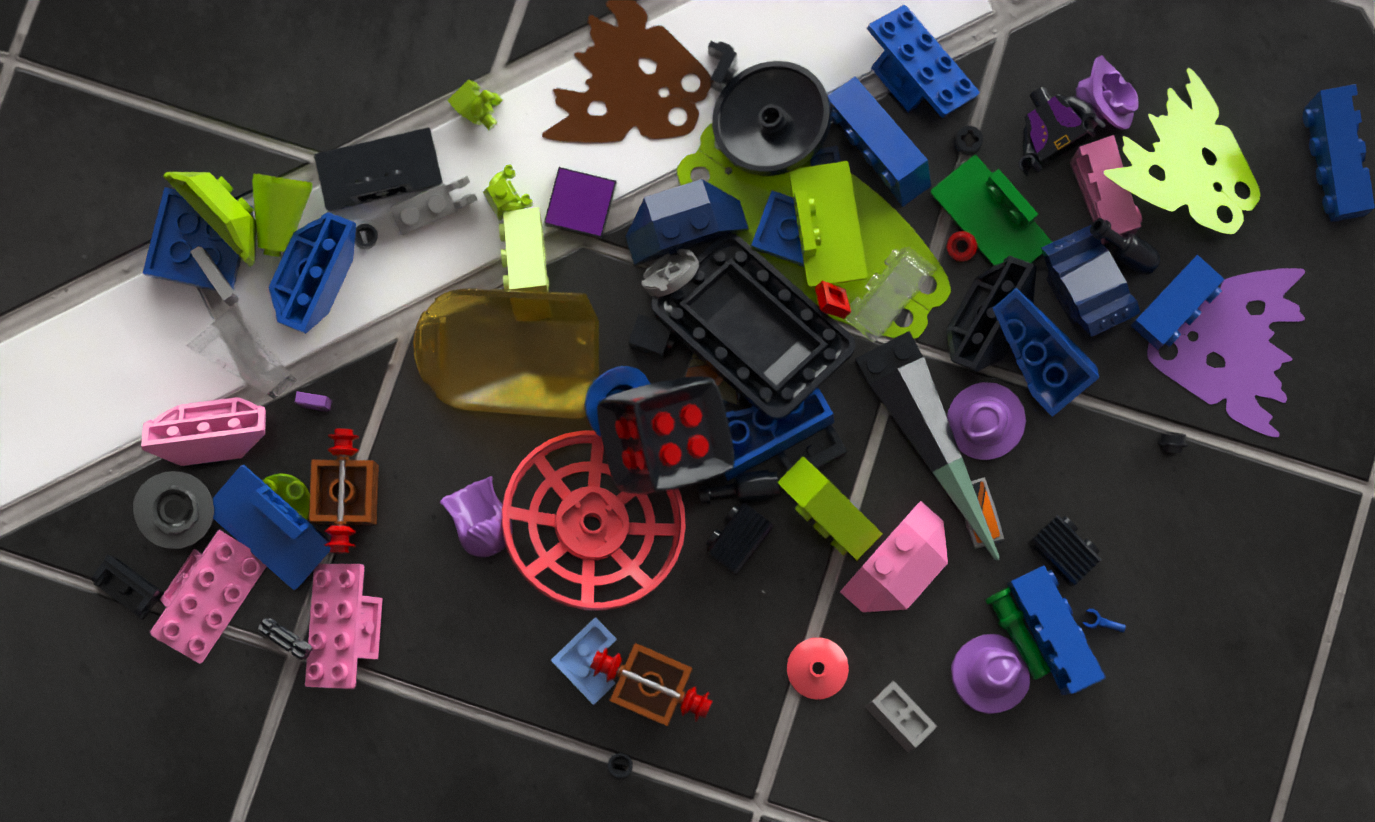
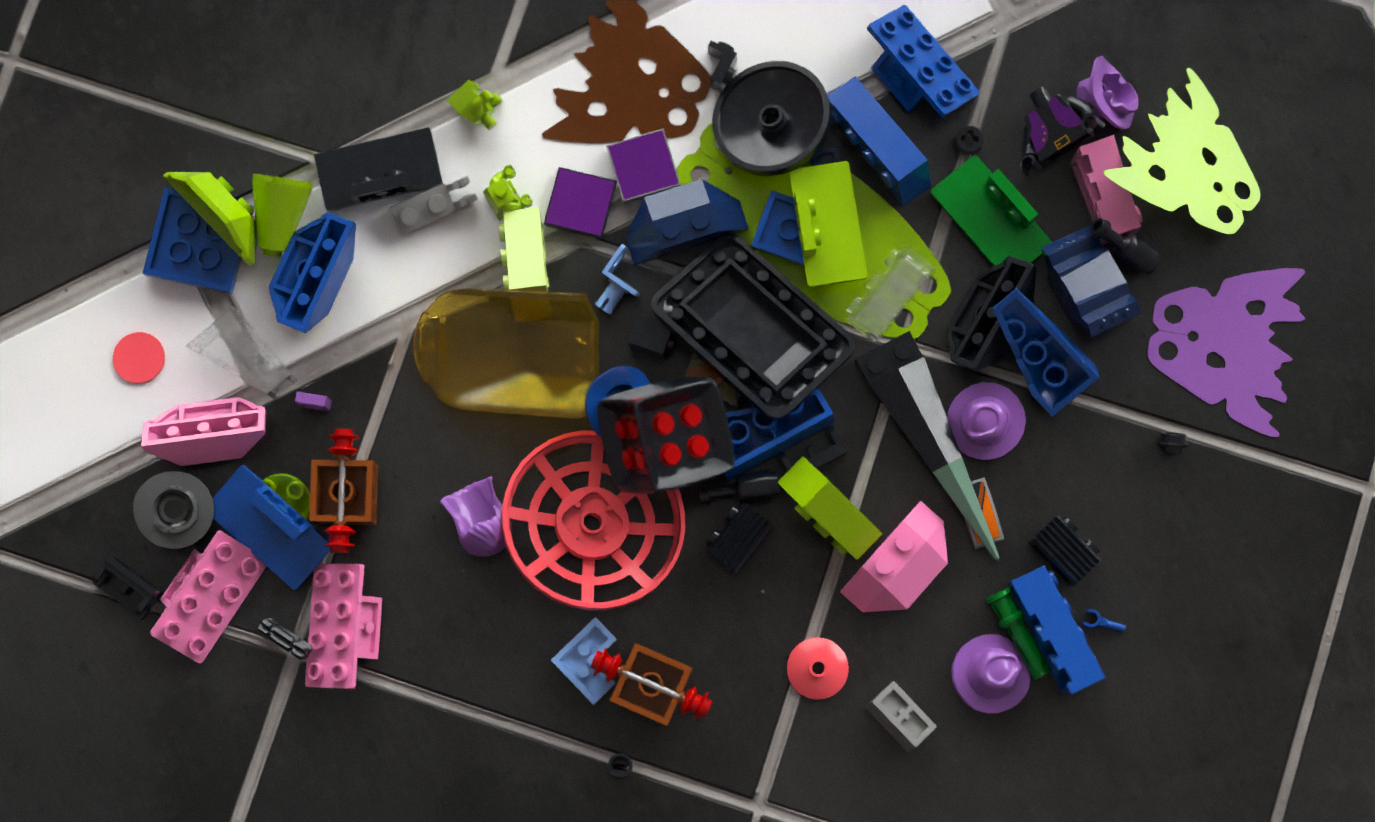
light grey tile [190,246,239,306] -> none
black hinge [355,224,378,249] -> none
light grey tile [642,249,699,297] -> none
red plate [815,280,851,319] -> none
red plate [947,231,977,261] -> none
blue brick [1130,255,1225,350] -> none
blue wedge [1303,84,1375,222] -> none
none -> coral piece [113,332,165,384]
none -> light blue bracket [595,244,641,315]
none -> dark purple tile [606,129,681,204]

